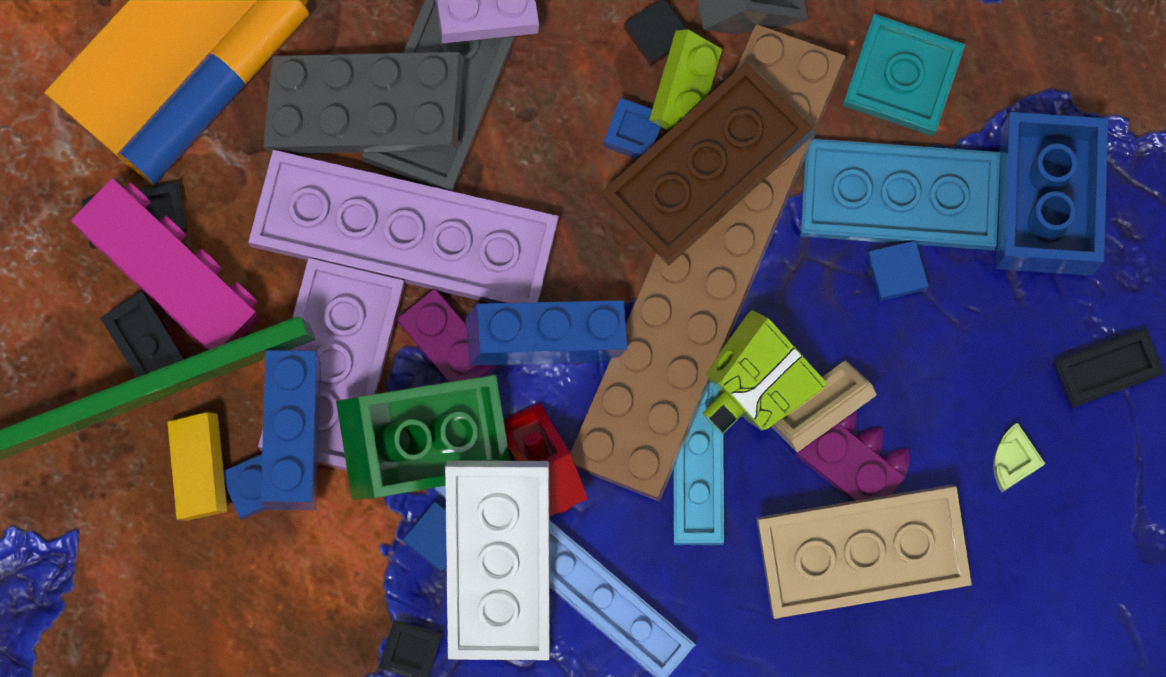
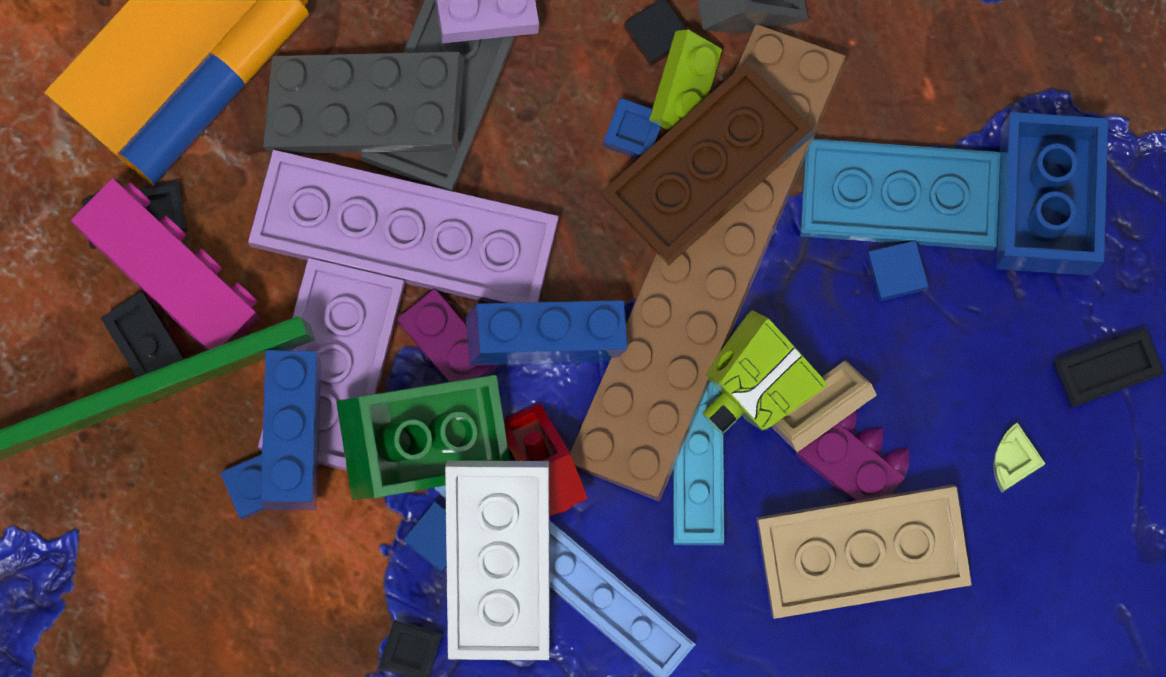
yellow tile [167,412,227,521] -> none
teal tile [842,14,965,137] -> none

